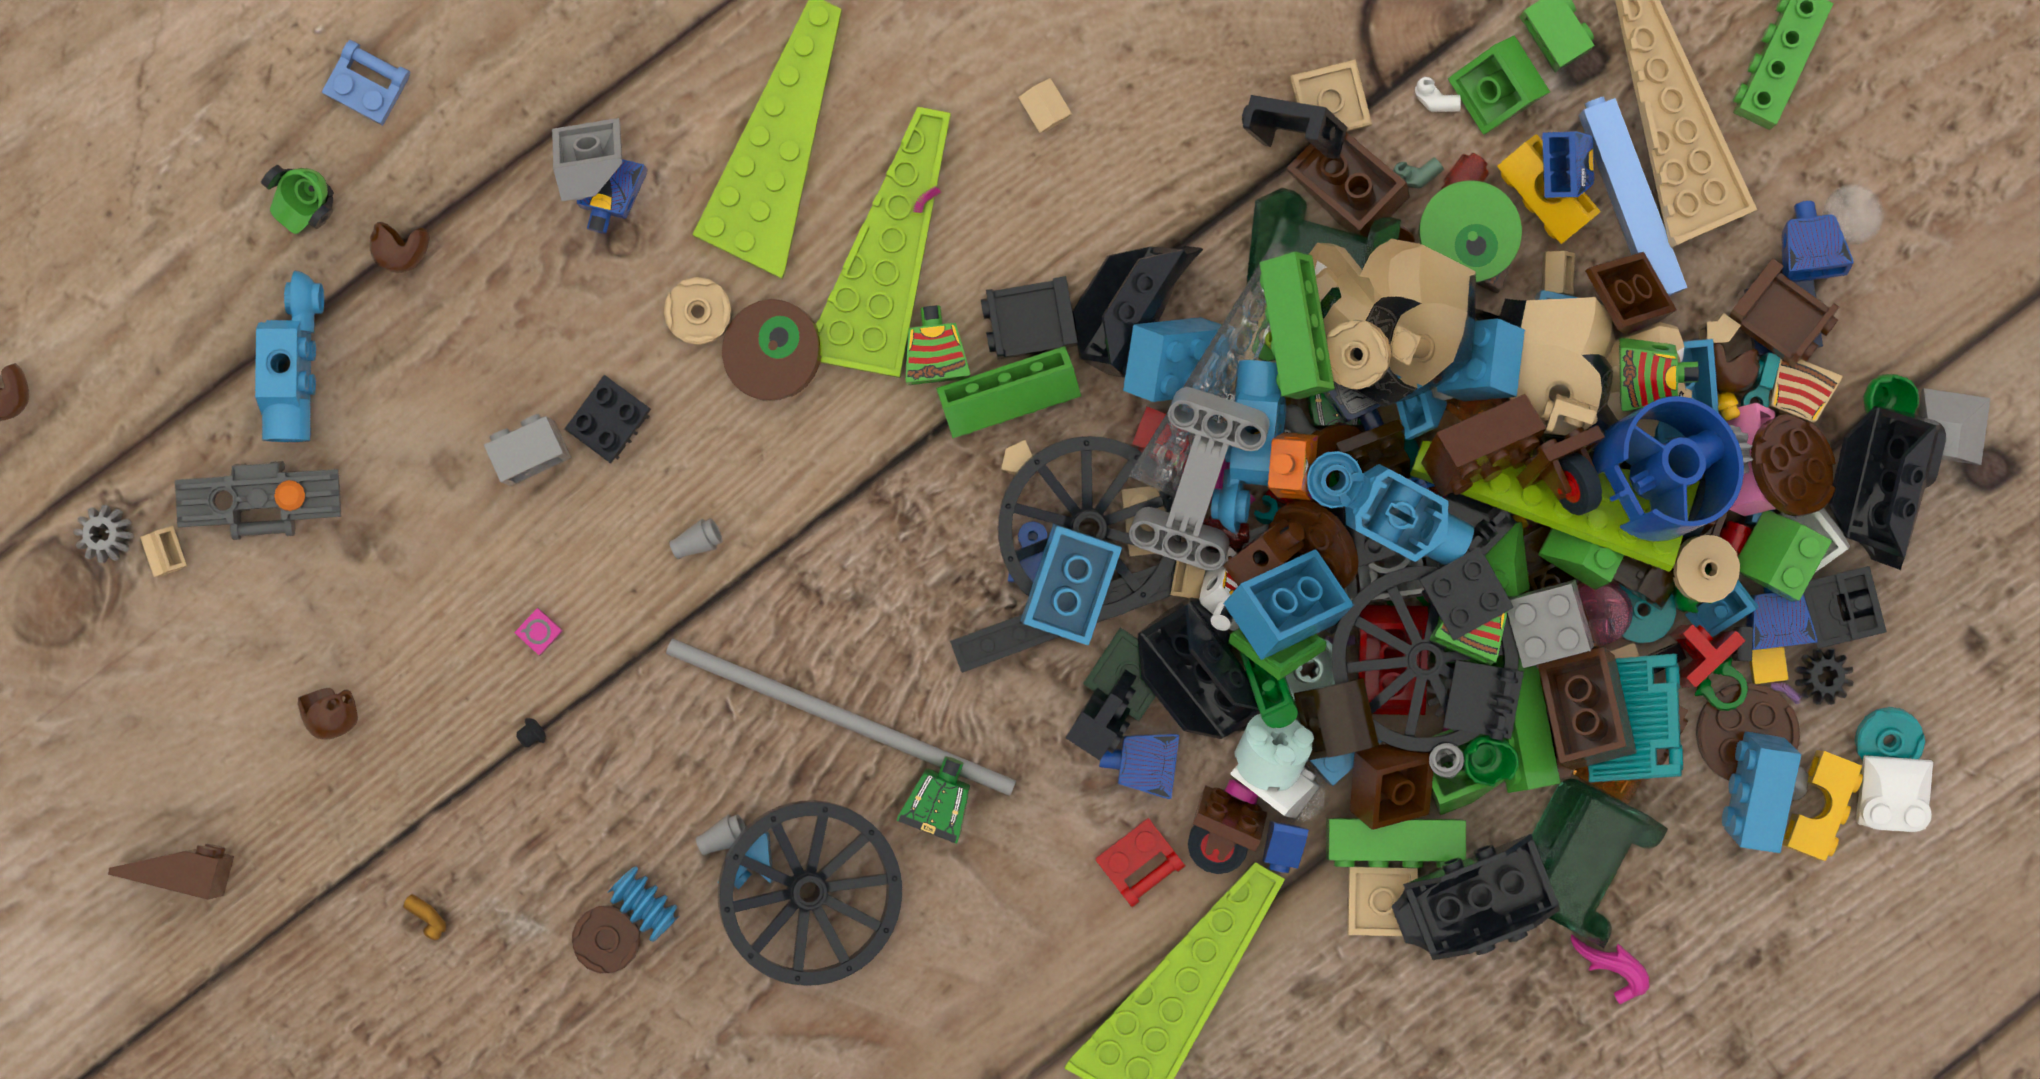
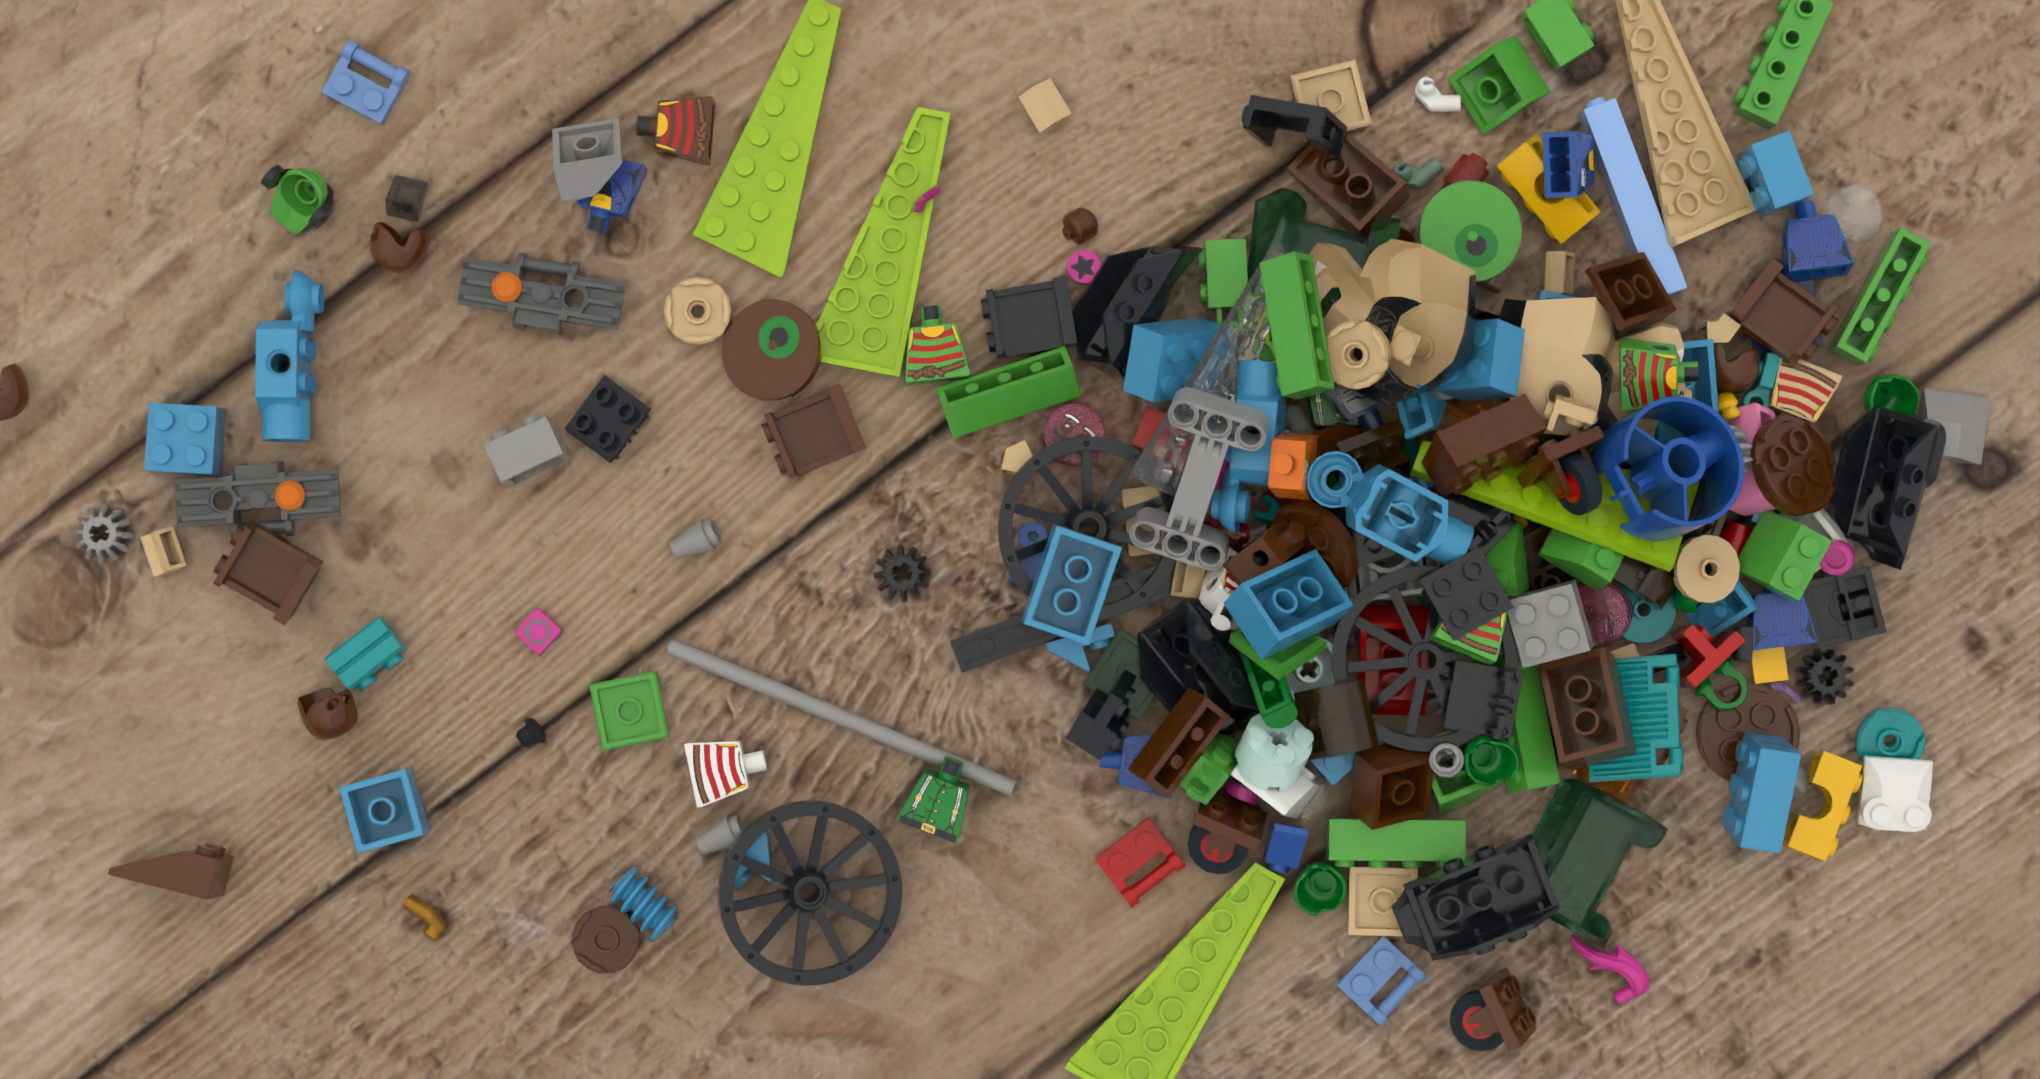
none -> dark azure brick [144,402,226,477]
none -> reddish brown panel [213,521,324,626]
none -> teal brick [325,616,408,691]
none -> dark azure brick [339,768,430,854]
none -> clear smoke slope [385,175,428,222]
none -> dark grey piece [457,252,626,335]
none -> bright green tile [589,671,670,751]
none -> torso [636,96,716,165]
none -> white torso [684,741,767,808]
none -> reddish brown panel [761,383,867,479]
none -> black gear [874,545,932,602]
none -> clear pink head [1043,403,1106,467]
none -> dark azure slope [1046,623,1115,673]
none -> reddish brown piece [1062,208,1098,245]
none -> dark pink tile [1067,250,1101,285]
none -> reddish brown brick [1127,687,1230,799]
none -> bright green hinge [1179,732,1238,805]
none -> bright green brick [1198,239,1249,332]
none -> green hair [1294,862,1347,916]
none -> medium blue plate [1336,936,1427,1027]
none -> reddish brown plate [1450,967,1537,1052]
none -> dark azure brick [1736,131,1814,218]
none -> dark pink tile [1820,540,1855,575]
none -> bright green brick [1827,227,1931,366]

